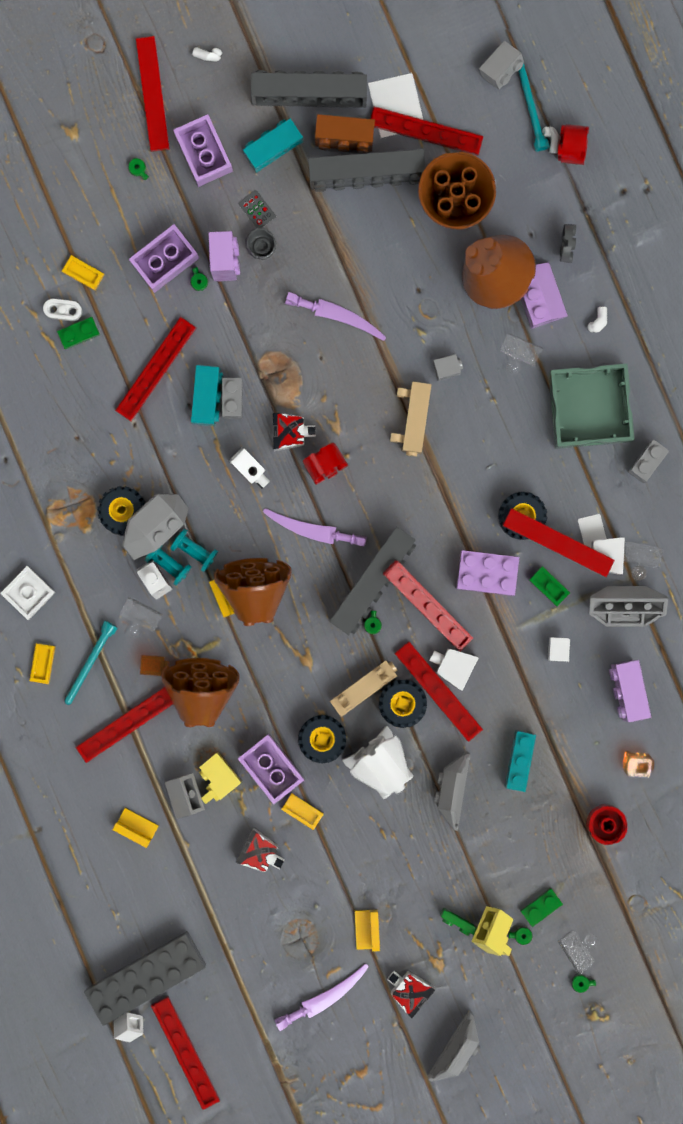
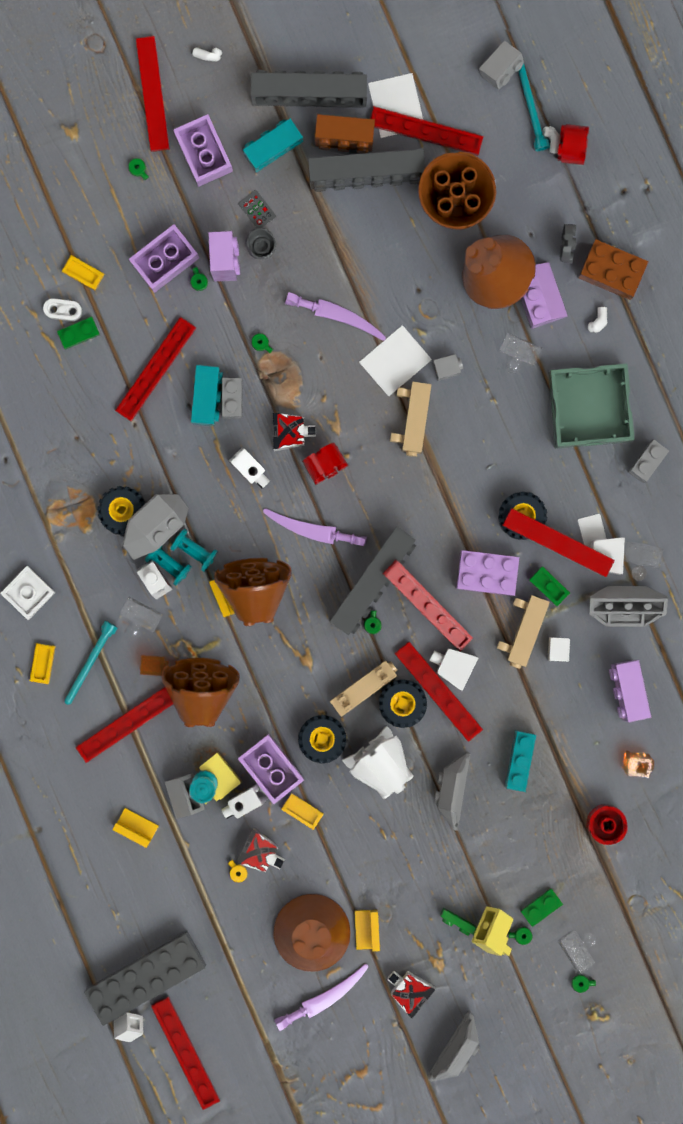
none -> teal hose [189,770,218,803]
none -> white torso [222,784,269,819]
none -> yellow piece [228,860,248,883]
none -> green piece [251,333,273,354]
none -> dark orange cone [274,894,350,972]
none -> white sticker [359,325,432,396]
none -> tan brick [497,595,550,669]
none -> dark orange brick [578,239,649,300]

